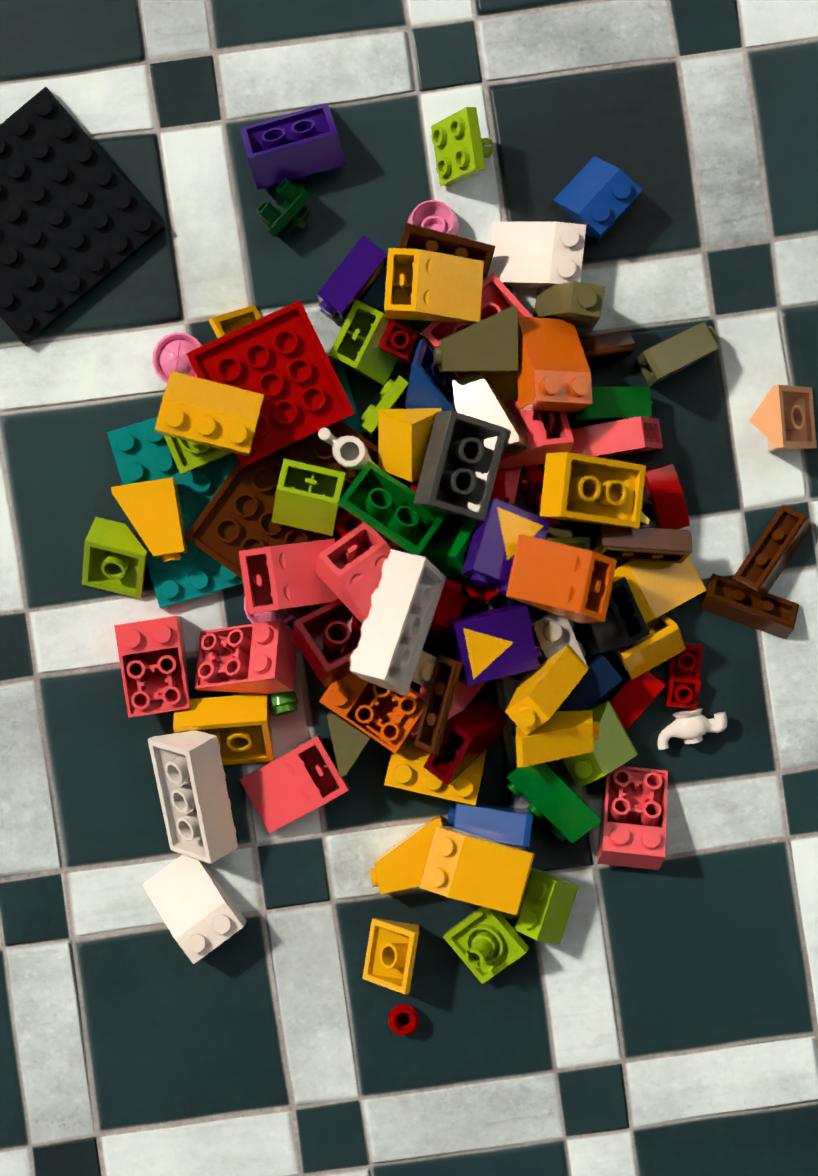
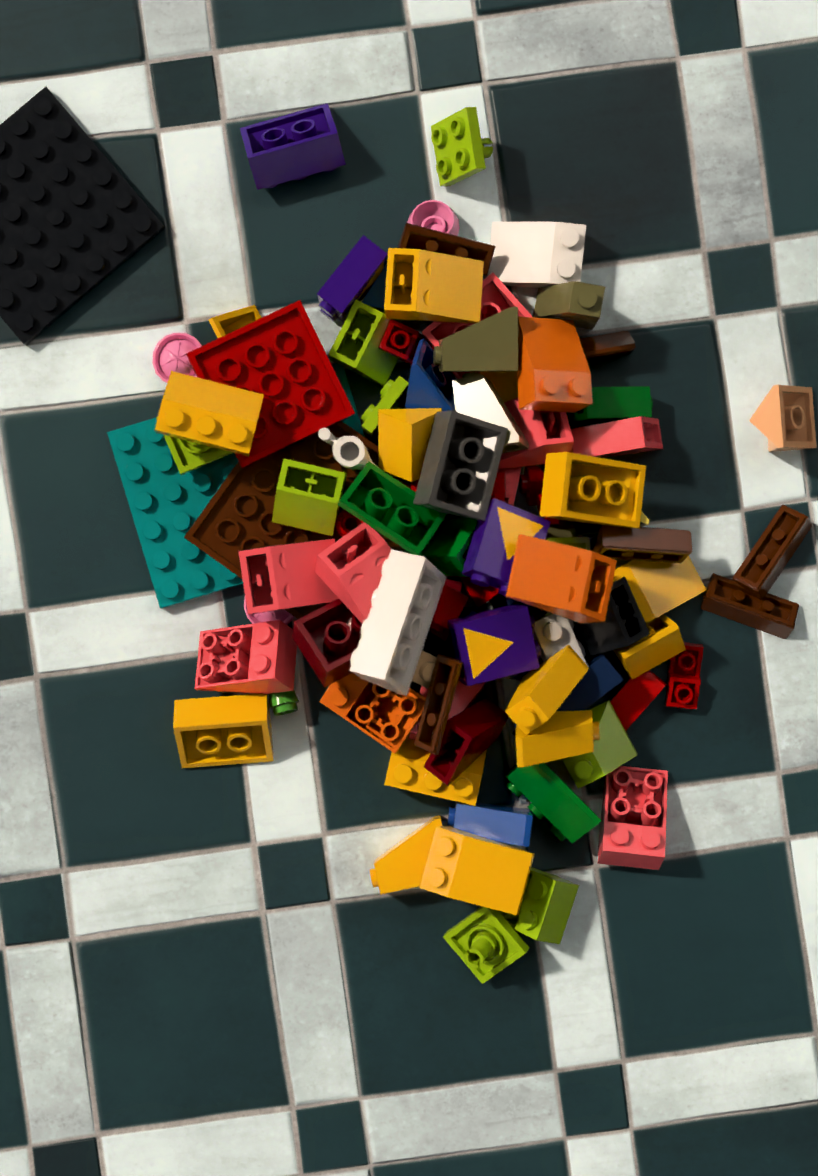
lime slope [82,517,147,599] -> none
yellow slope [111,477,188,562] -> none
coral slope [114,616,190,718] -> none
white slope [142,854,247,964] -> none
white slope [148,730,238,864] -> none
coral slope [239,734,350,833] -> none
dark green hips [256,178,312,237] -> none
olive slope [327,711,370,777] -> none
yellow slope [362,918,419,995] -> none
red plate [388,1004,419,1035] -> none
blue slope [553,156,643,243] -> none
olive slope [635,322,719,387] -> none
red slope [645,462,690,530] -> none
white piece [657,708,728,750] -> none

